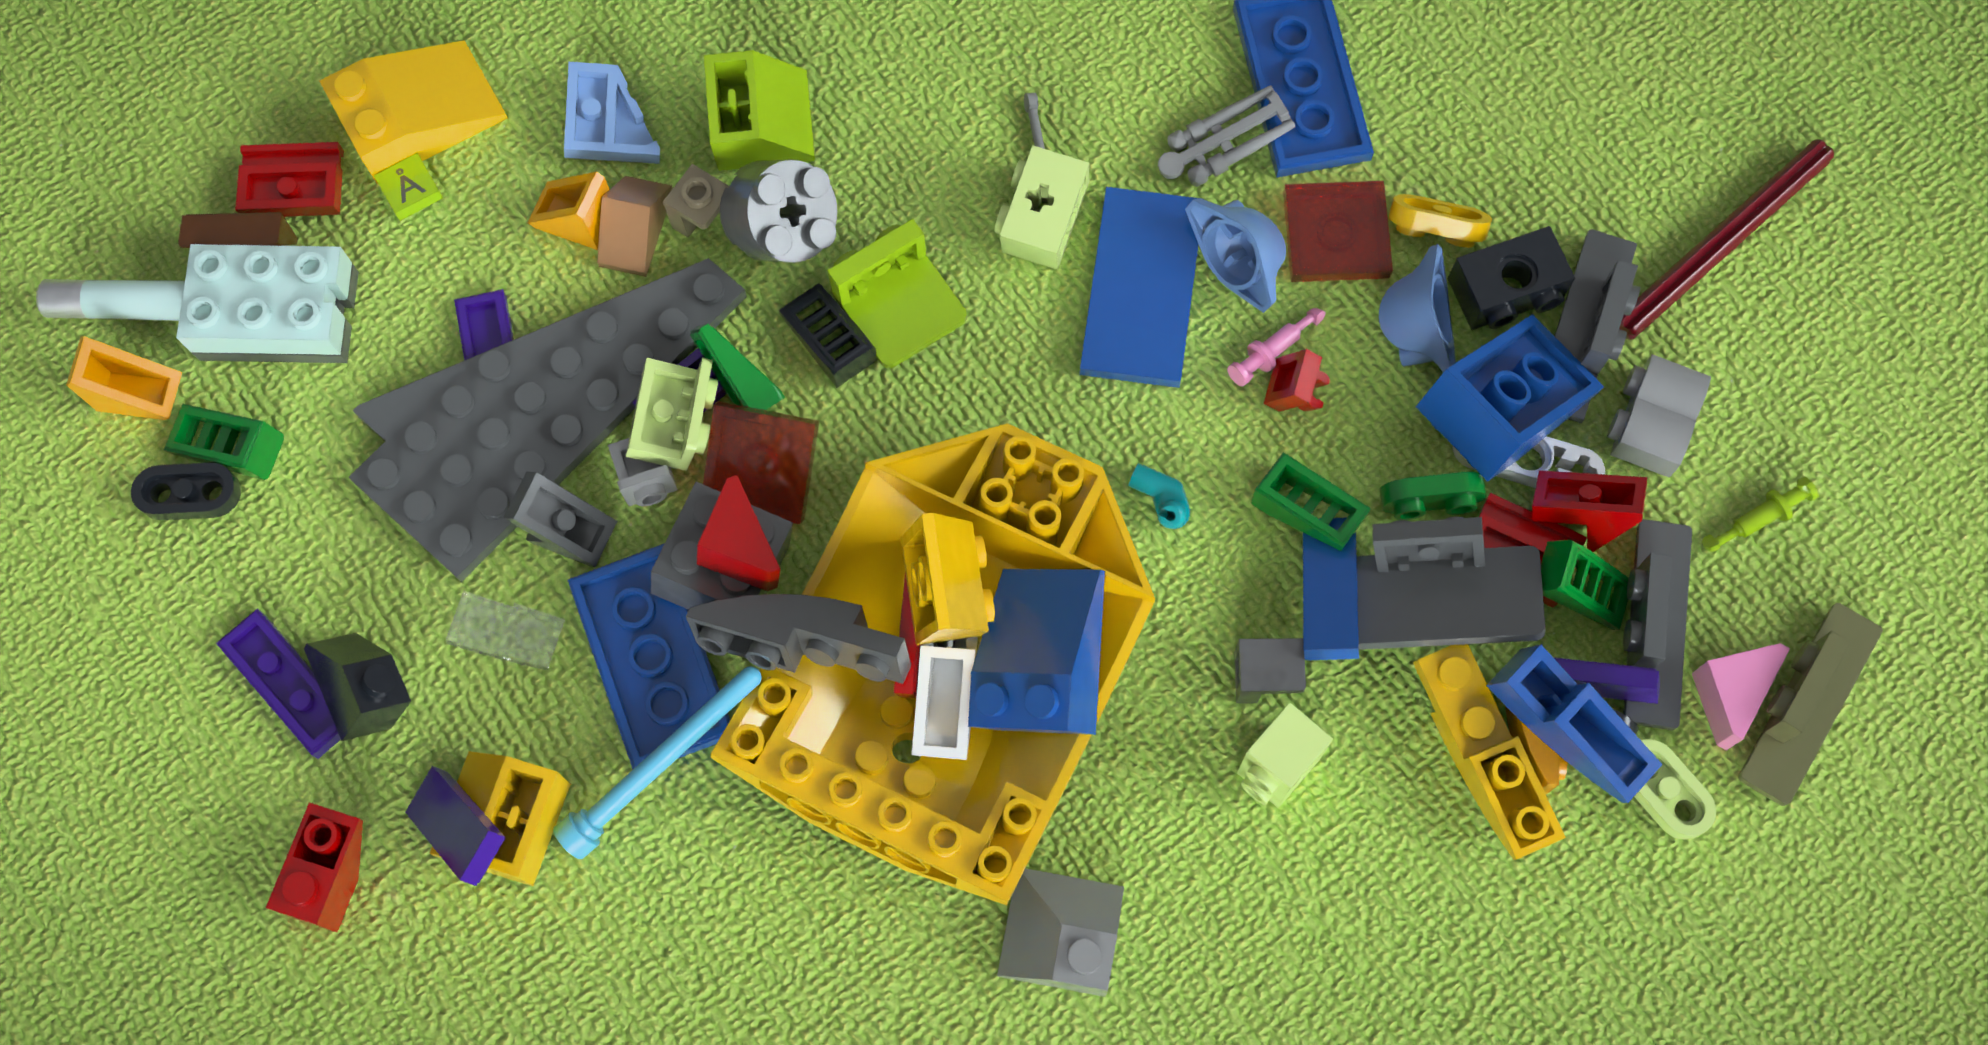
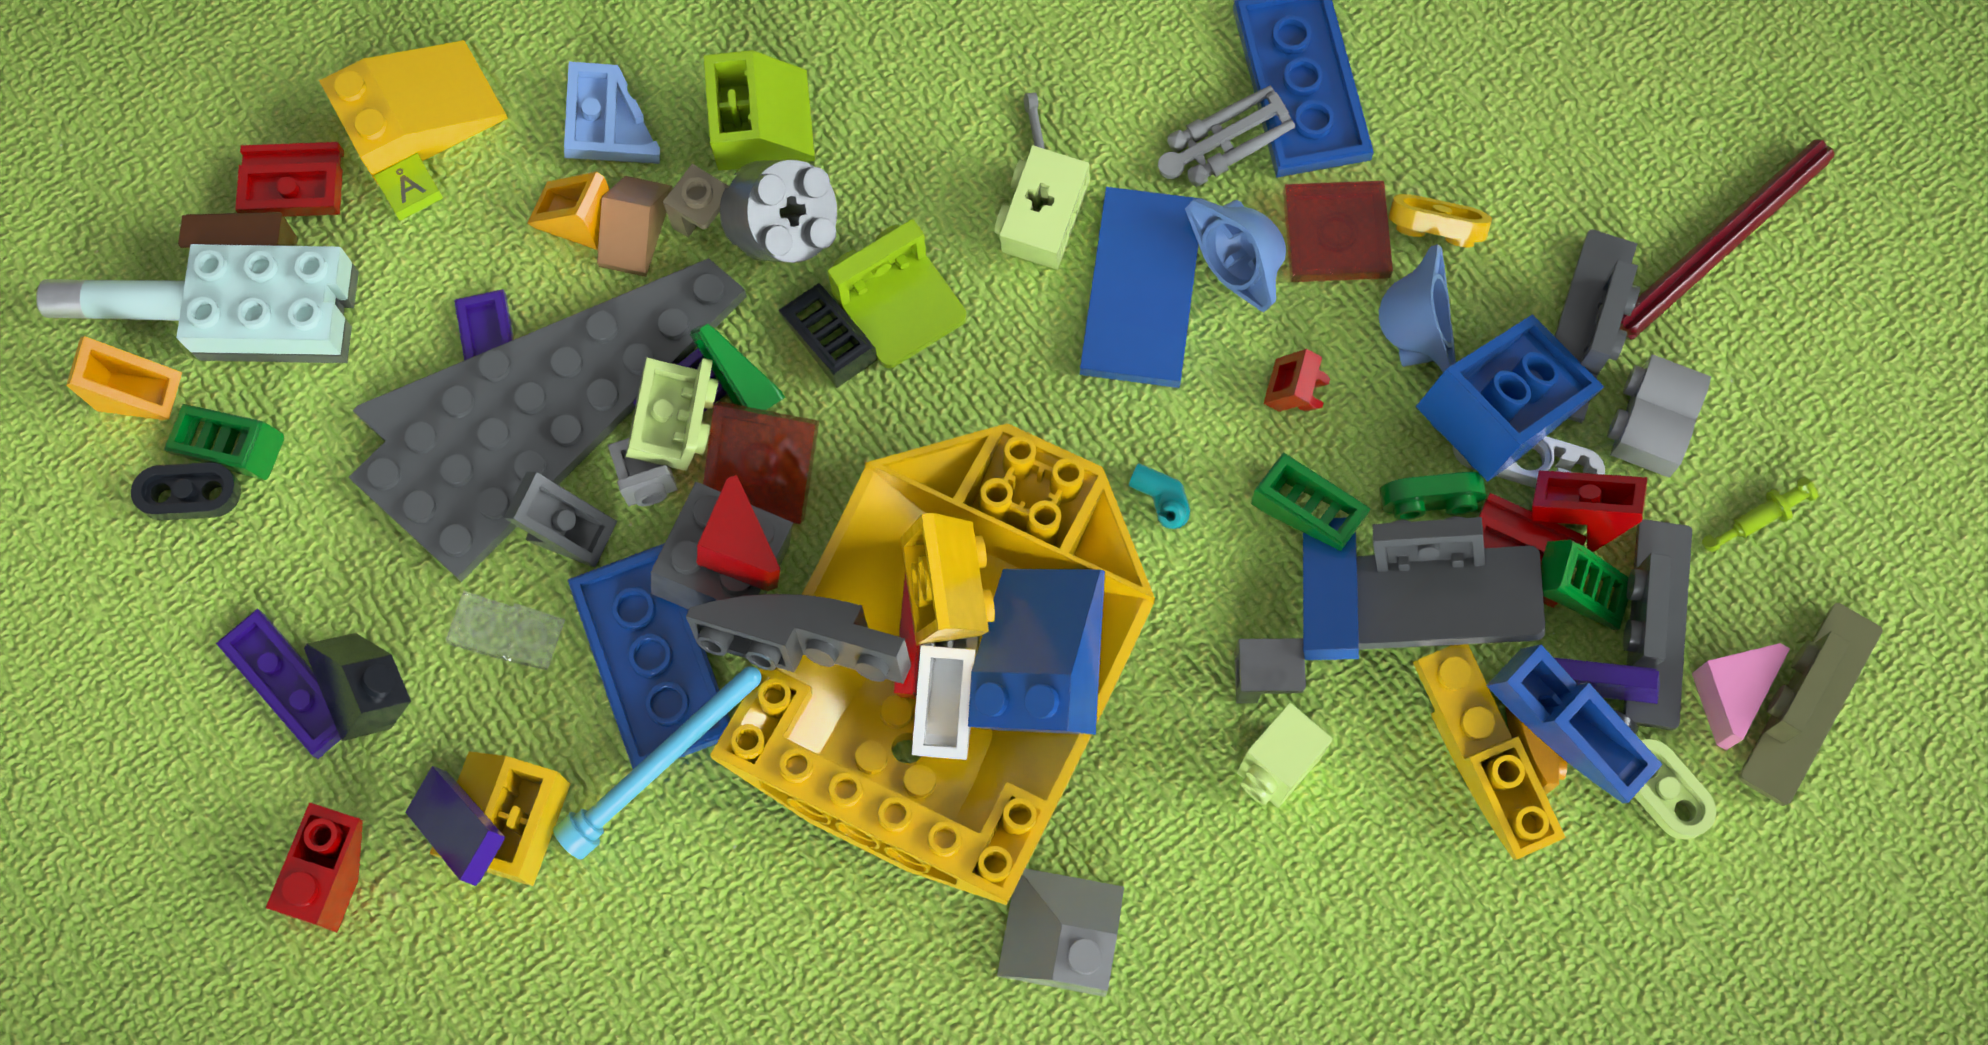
bright pink piece [1227,308,1326,387] -> none
black brick [1447,226,1575,331] -> none

